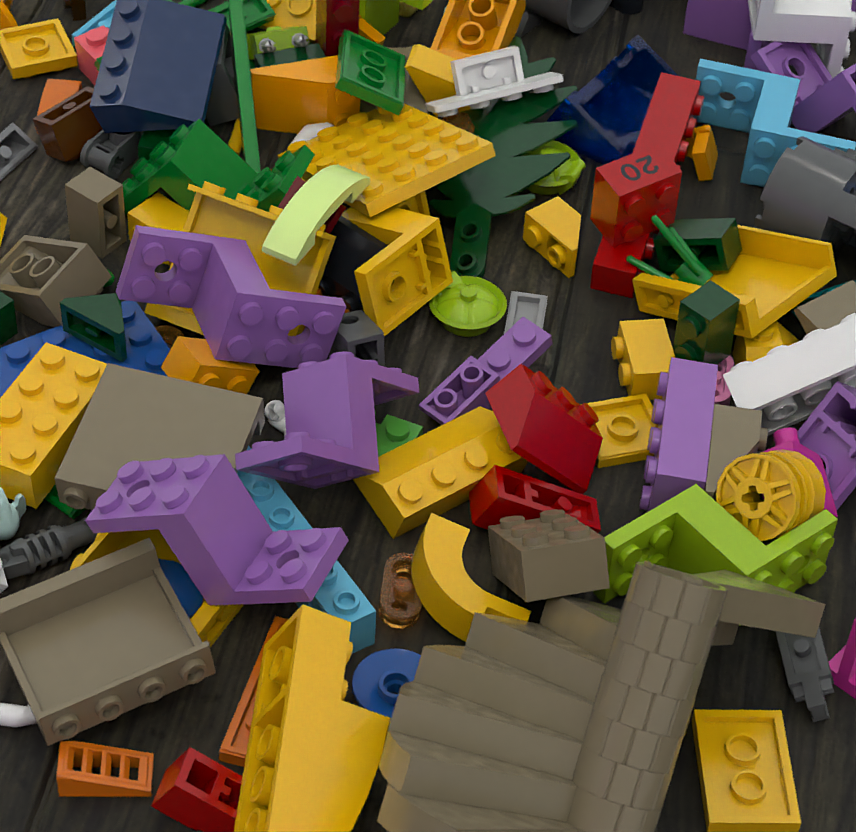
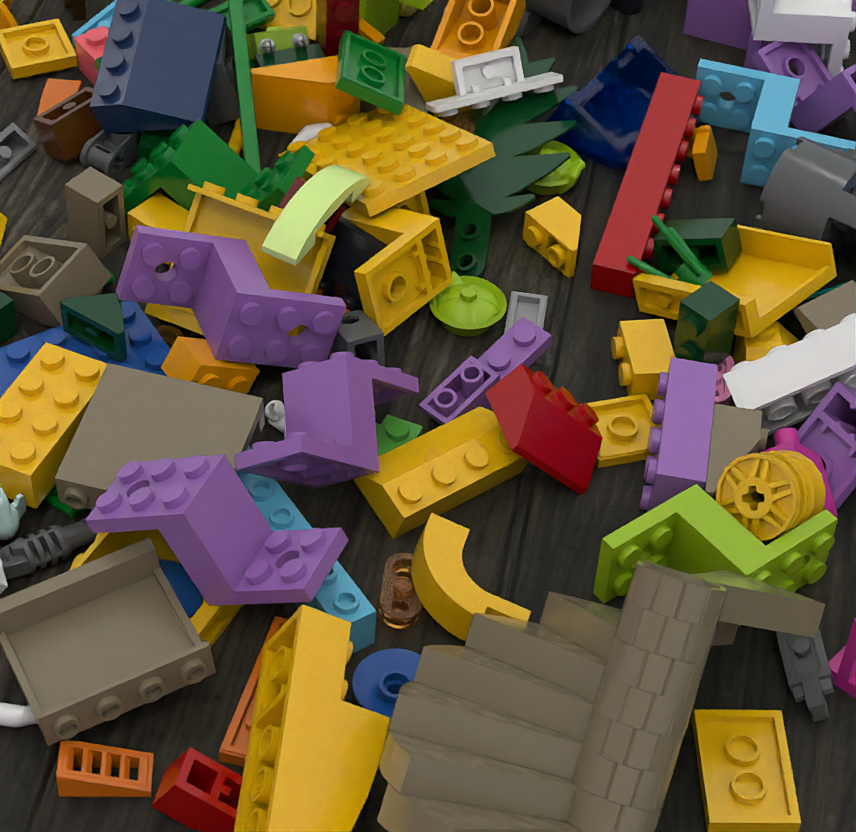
red slope [469,465,601,533] -> none
dark tan brick [488,509,610,602] -> none
red brick [590,144,682,247] -> none

